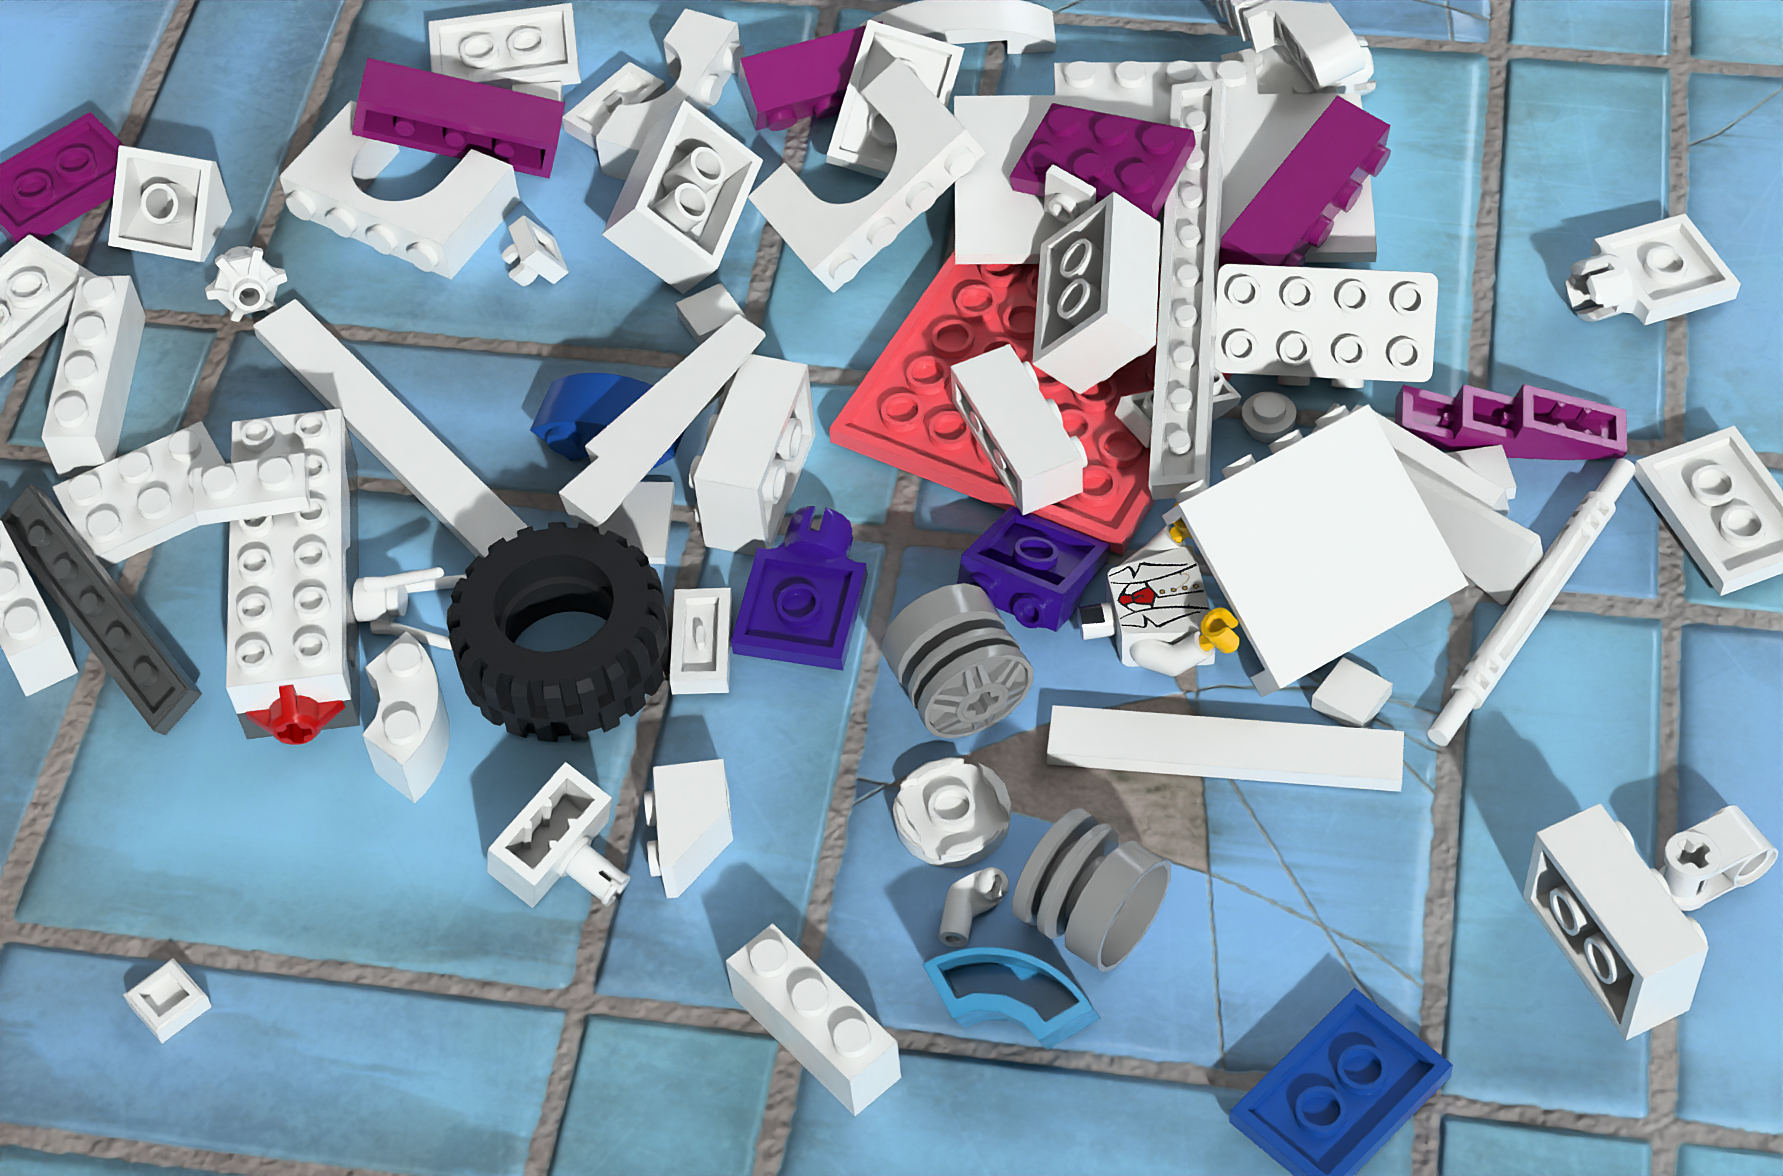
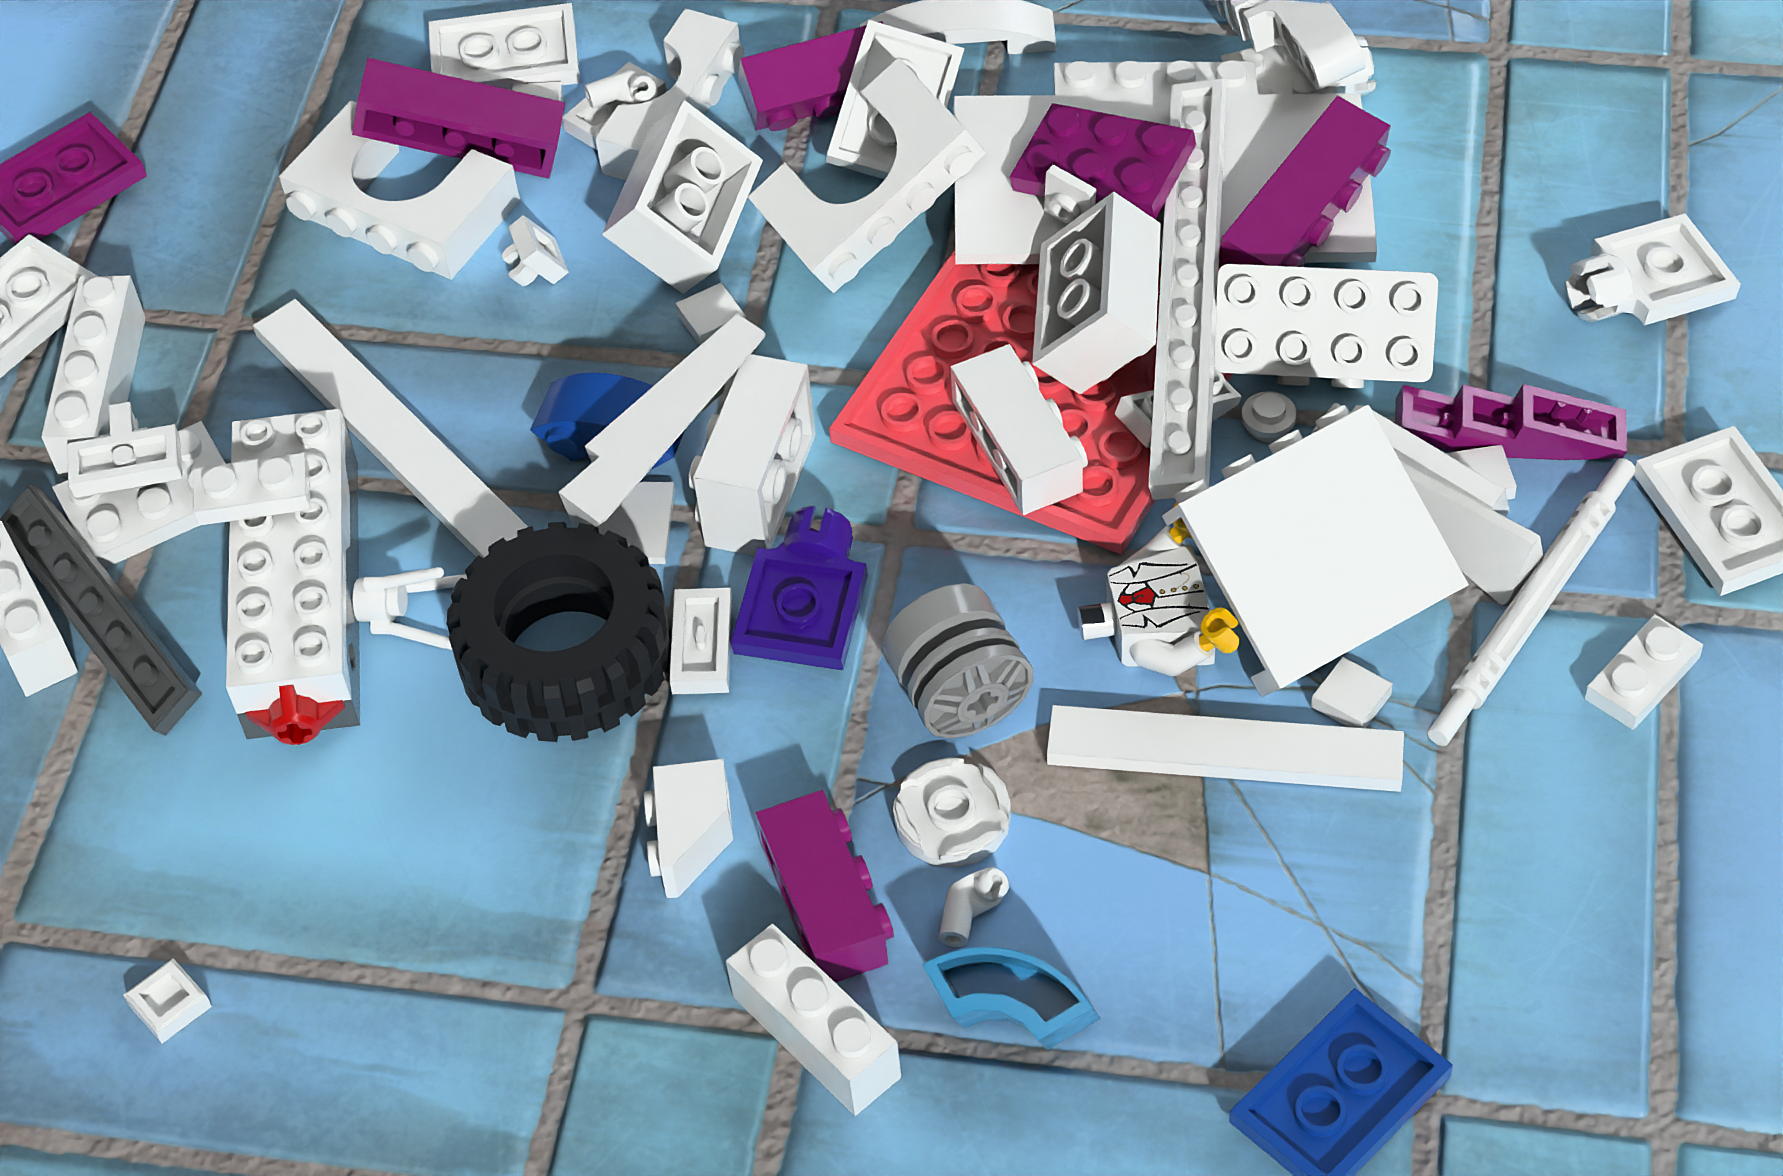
white slope [108,145,232,262] -> none
white rock [205,246,287,322] -> none
white brick [362,631,450,803] -> none
white brick [487,762,631,908] -> none
dark purple plate [957,506,1110,632] -> none
light grey wheel [1012,808,1171,973] -> none
white brick [1523,803,1709,1041] -> none
white piece [1659,805,1778,911] -> none
none -> white hinge [67,402,183,498]
none -> white arm [584,70,658,108]
none -> magenta brick [755,789,894,983]
none -> white plate [1585,614,1704,730]

